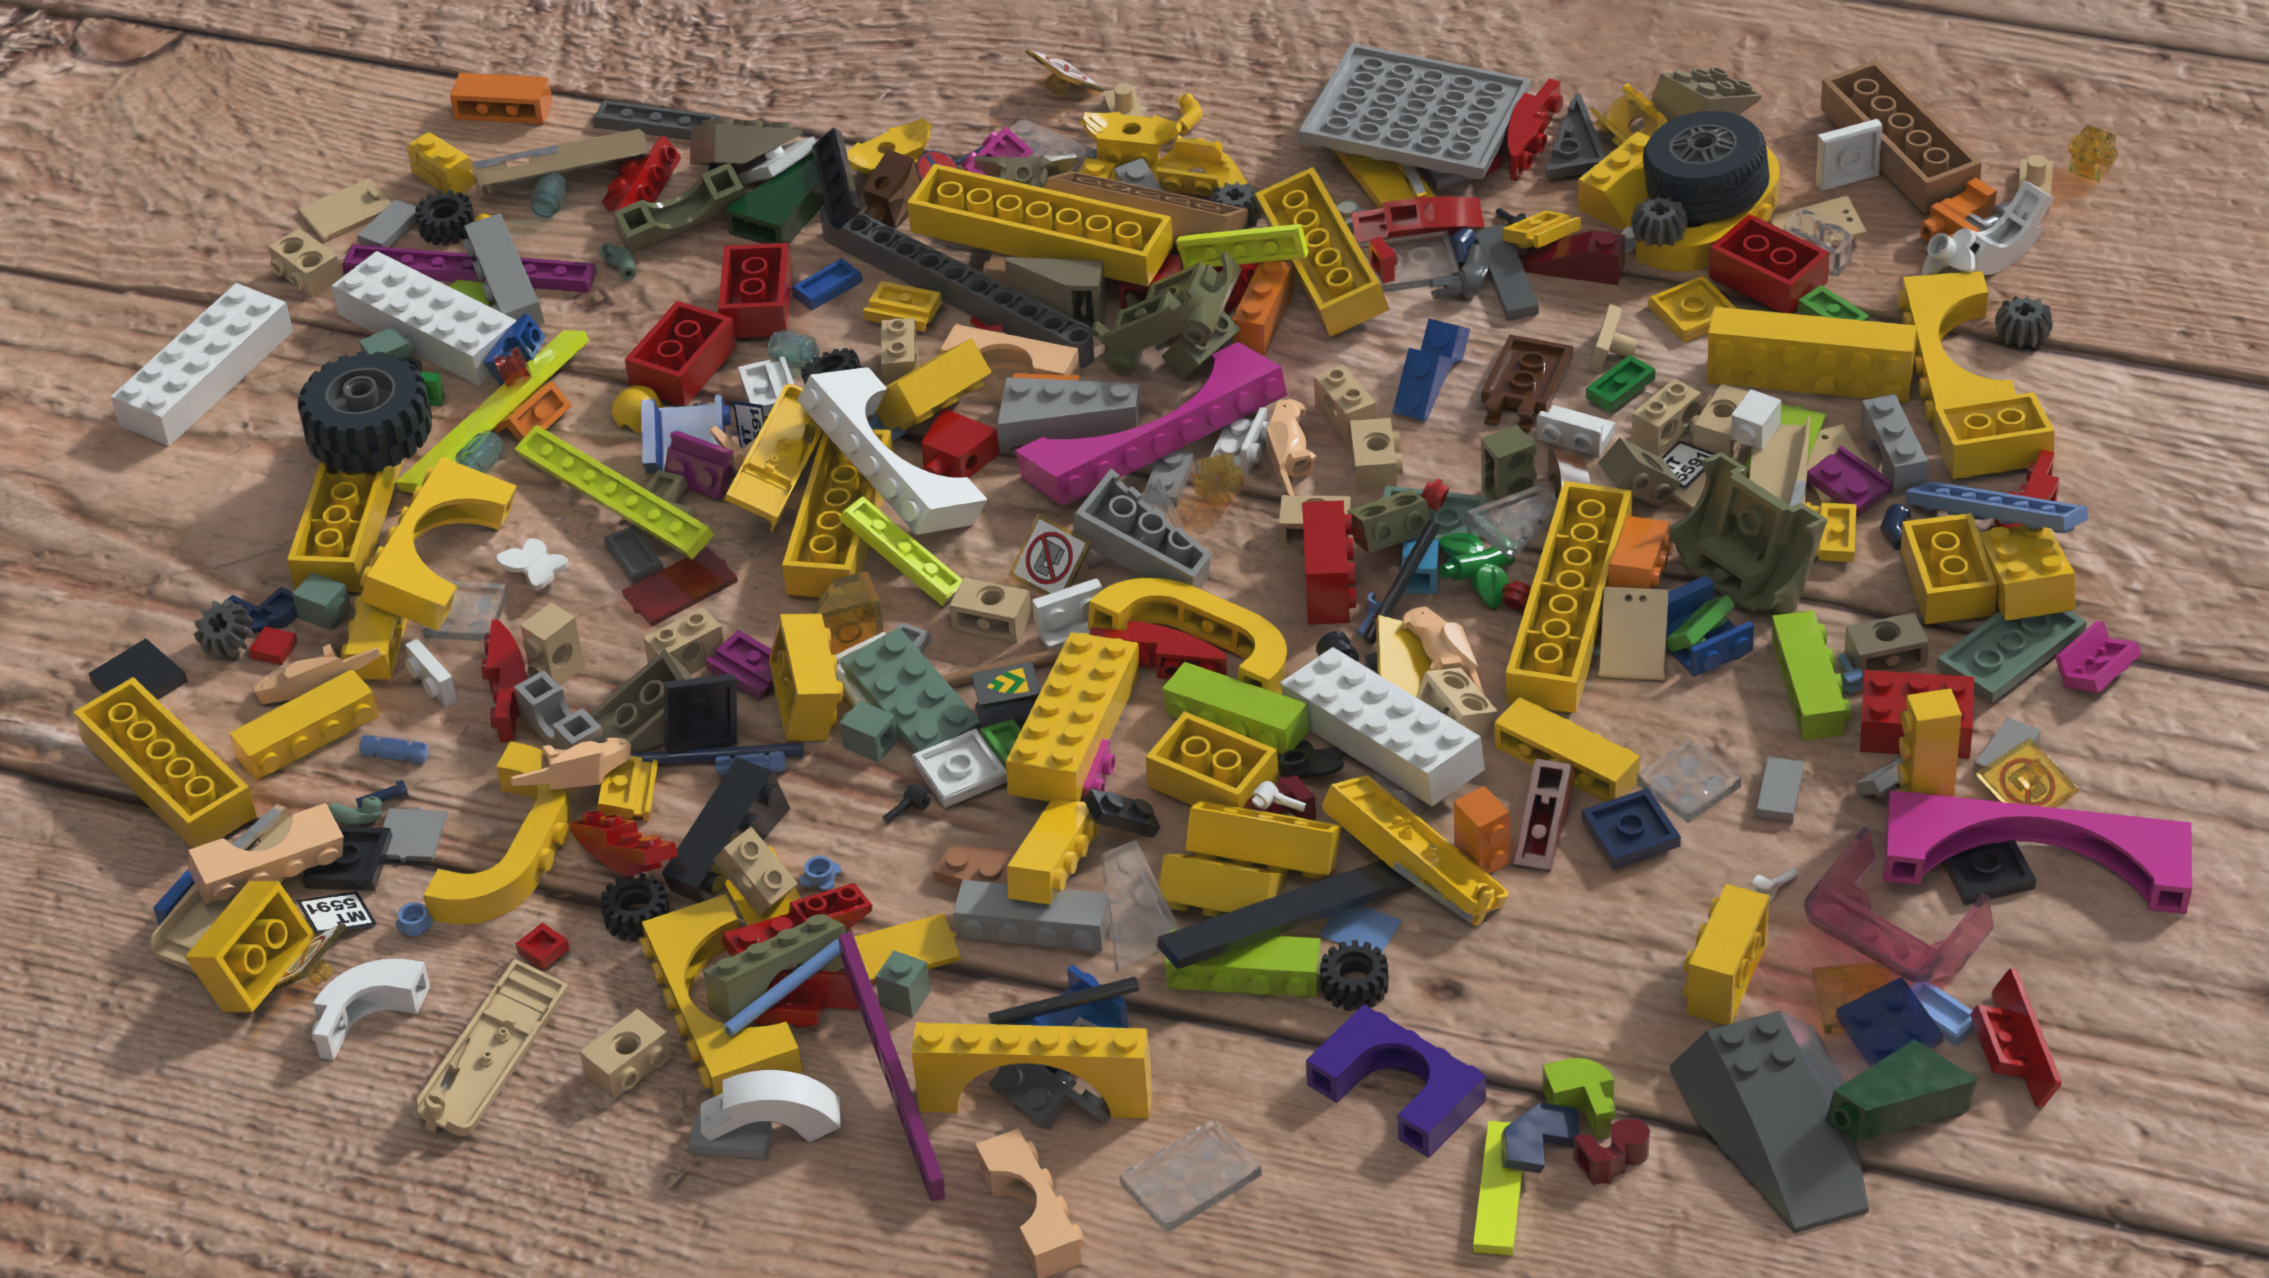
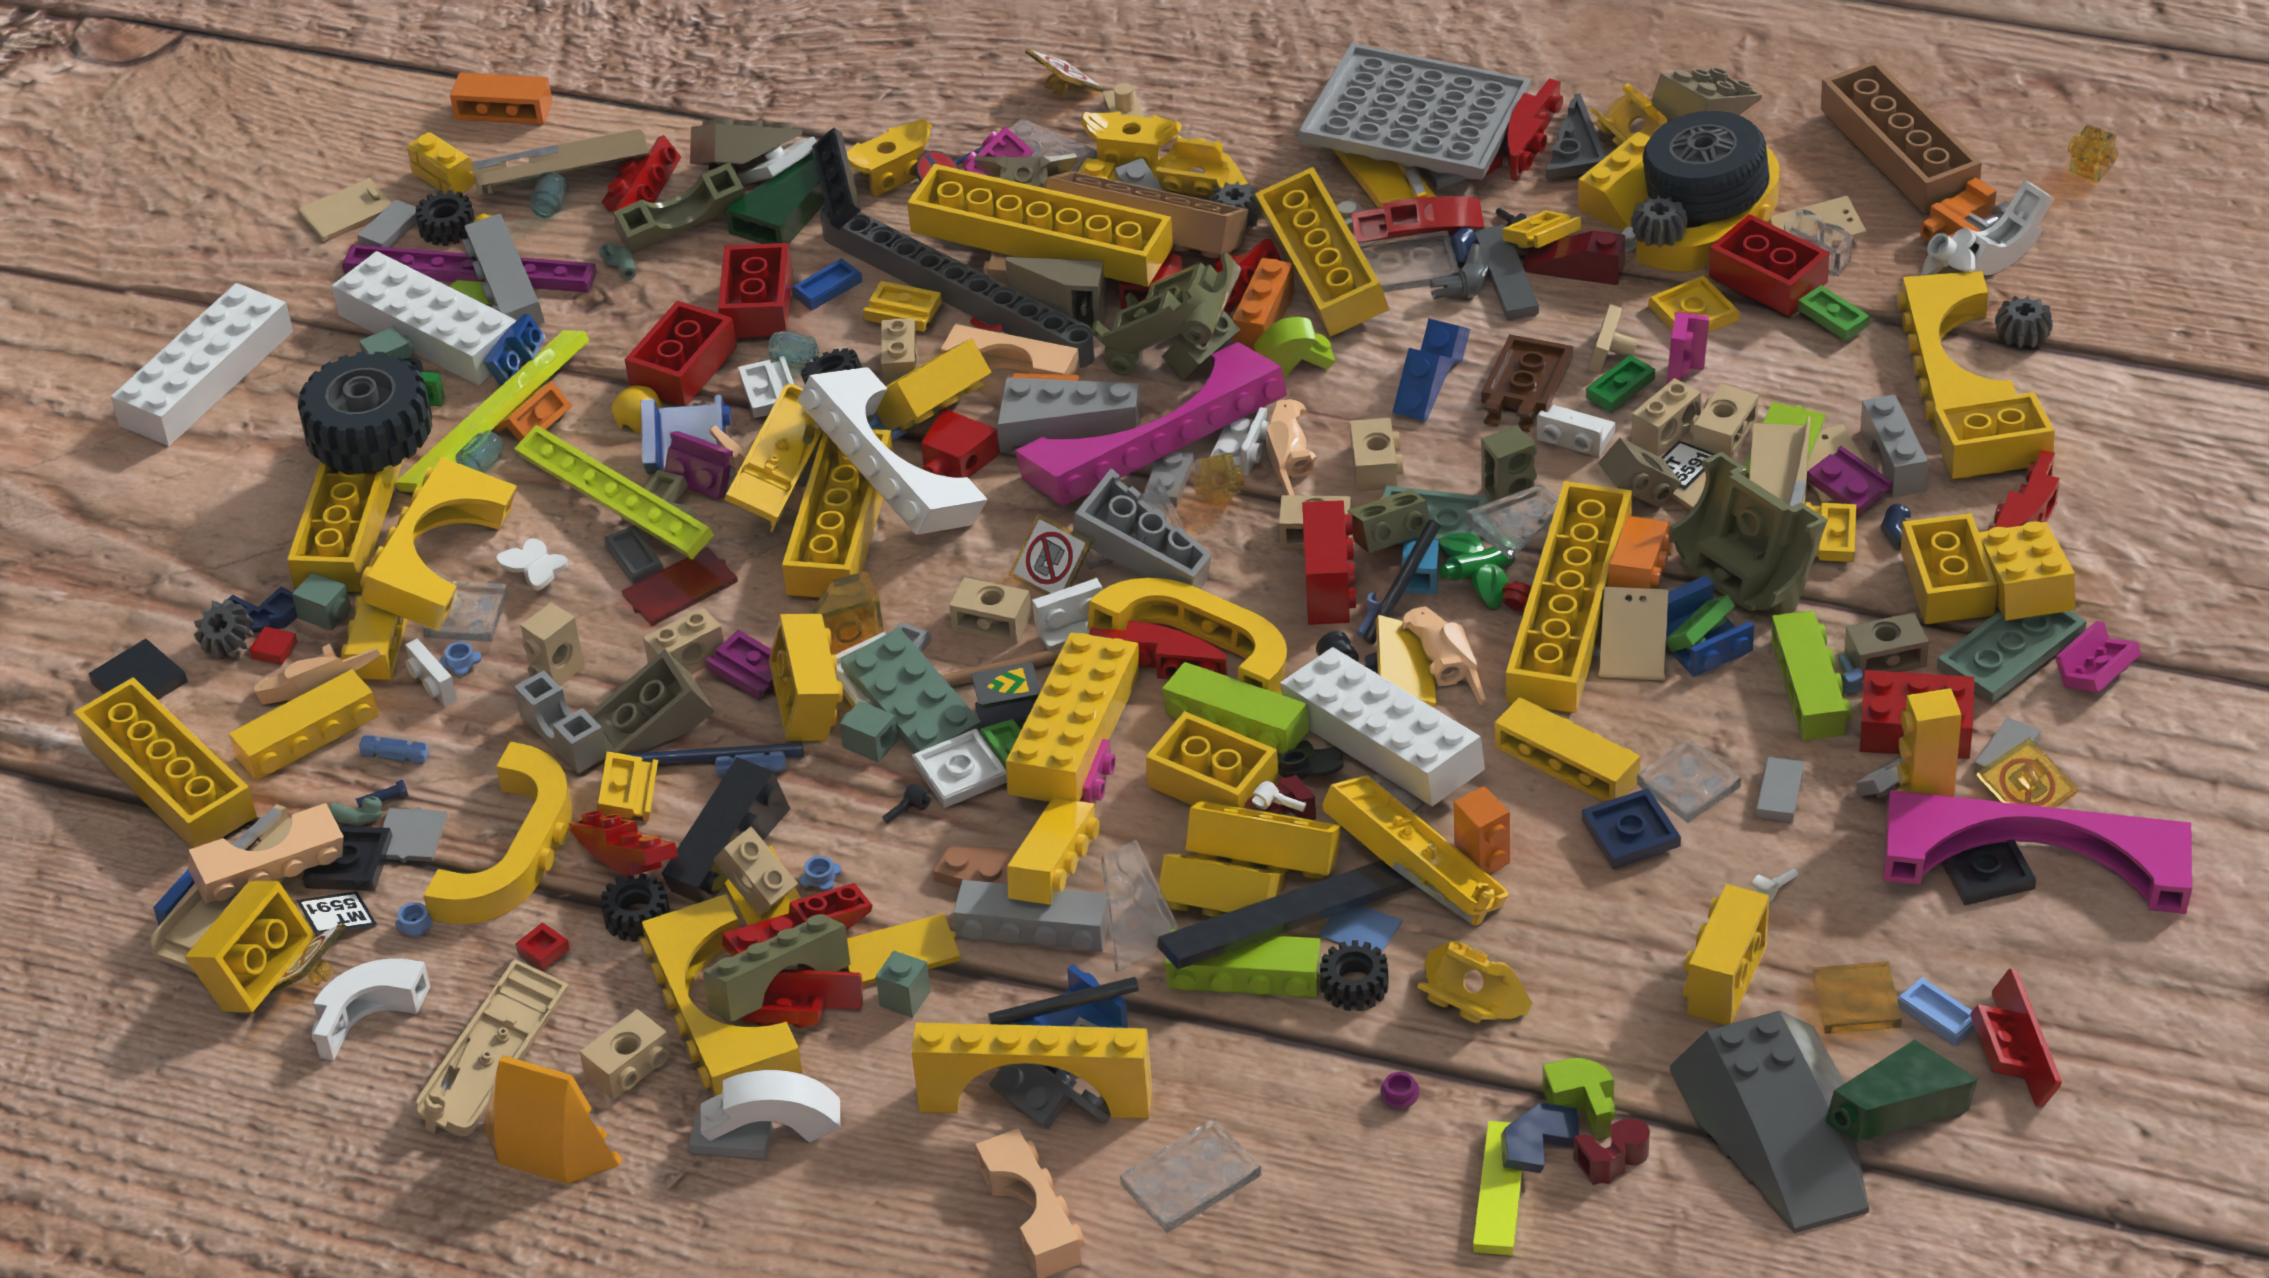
tan brick [269,228,342,298] -> none
red slope [481,619,527,743] -> none
clear red wheel [494,347,532,387] -> none
light nougat animal [511,738,631,790] -> none
dark grey tile [593,100,719,140] -> none
black plate [664,674,737,753] -> none
medium blue piece [723,939,840,1037] -> none
sticker [732,400,765,449] -> none
magenta tile [838,932,945,1202] -> none
neon yellow tile [839,496,962,607] -> none
reddish brown torso [862,149,921,228] -> none
black plate [1084,789,1161,838] -> none
neon yellow tile [1176,224,1309,269] -> none
yellow arm [1177,93,1203,134] -> none
dark purple arch [1306,1004,1486,1158] -> none
tan brick [1314,364,1377,444] -> none
red plate [1369,236,1398,284] -> none
tan brick [1416,667,1498,740] -> none
red plate [1421,478,1449,512] -> none
slope [1513,758,1576,872] -> none
reddish brown slope [1548,448,1591,500] -> none
yellow brick [1707,307,1917,403] -> none
white brick [1731,389,1781,450] -> none
clear pink windscreen [1804,826,1994,983] -> none
white tile [1816,119,1882,192] -> none
clear blue plate [1835,977,1944,1067] -> none
medium blue plate [1905,481,2088,533] -> none
tan tile [2018,155,2054,212] -> none
none -> medium blue plate [439,641,482,676]
none -> light orange wedge [483,1055,622,1184]
none -> lime brick [1254,317,1335,377]
none -> magenta plate [1380,1072,1419,1109]
none -> yellow piece [1417,940,1533,1023]
none -> dark pink bracket [1667,312,1709,384]

